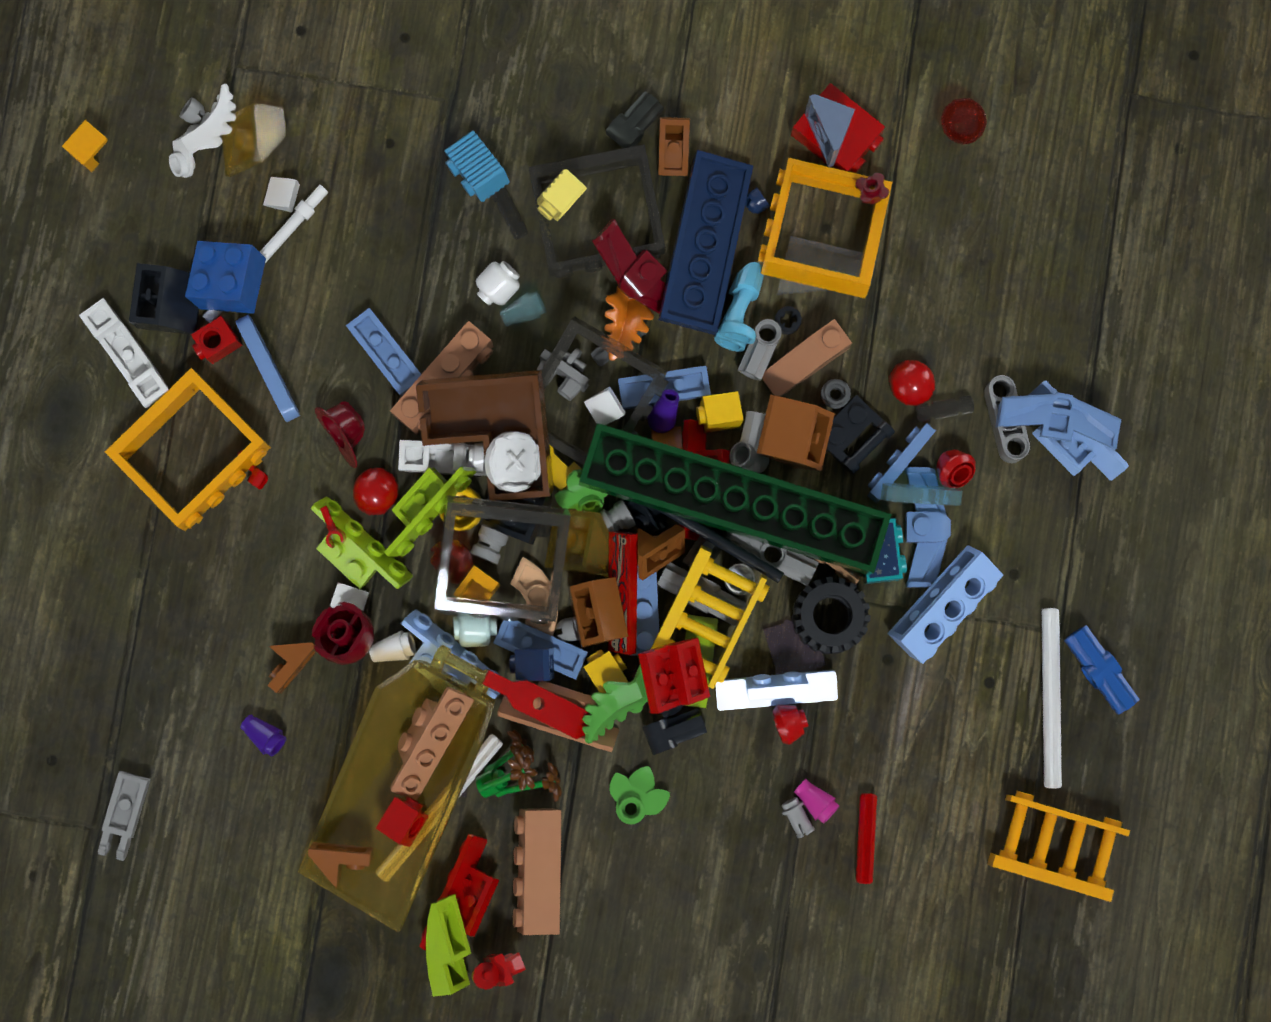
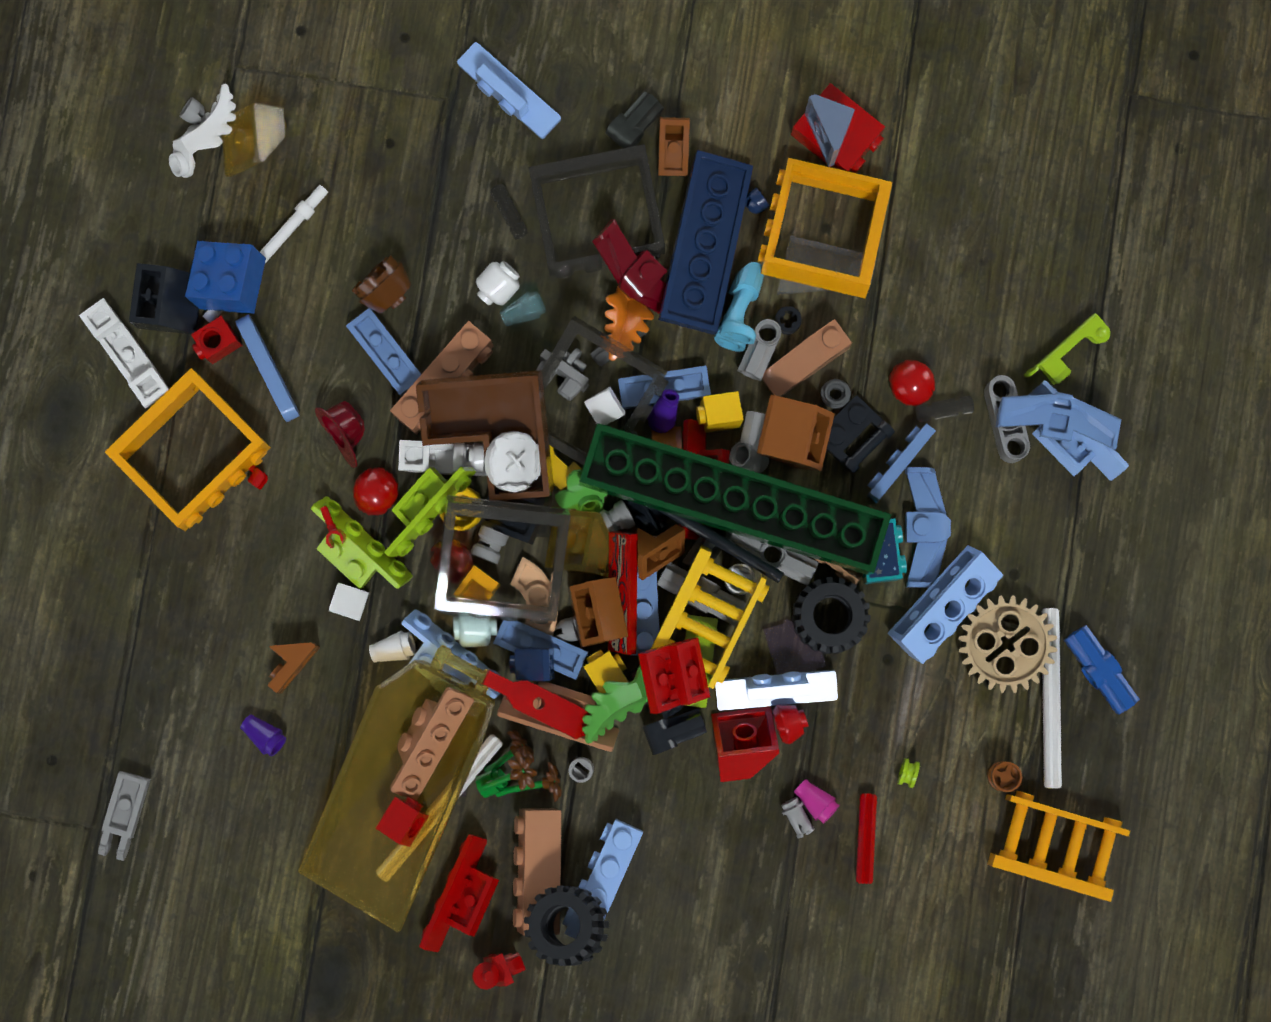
light orange panel [62,120,108,172] -> none
white slope [263,177,300,213] -> none
dark orange slope [308,842,374,887] -> none
dark red cylinder [312,602,374,665] -> none
lime slope [426,894,471,997] -> none
dark azure brick [444,130,510,202] -> none
light yellow brick [537,169,587,221] -> none
bright green plate [610,766,670,824] -> none
dark red plate [855,173,889,204] -> none
clear light blue beam [880,483,963,506] -> none
red cone [936,449,976,488] -> none
clear red hair [941,98,987,145] -> none
none -> reddish brown cone [352,255,411,314]
none -> light blue bracket [457,42,561,139]
none -> black tyre [524,885,609,966]
none -> light blue brick [562,819,643,939]
none -> light grey hinge [569,757,594,783]
none -> red slope [711,706,779,782]
none -> lime bush [897,758,920,788]
none -> tan gear [958,595,1058,693]
none -> dark orange wheel [987,761,1022,792]
none -> lime piece [1023,313,1110,385]

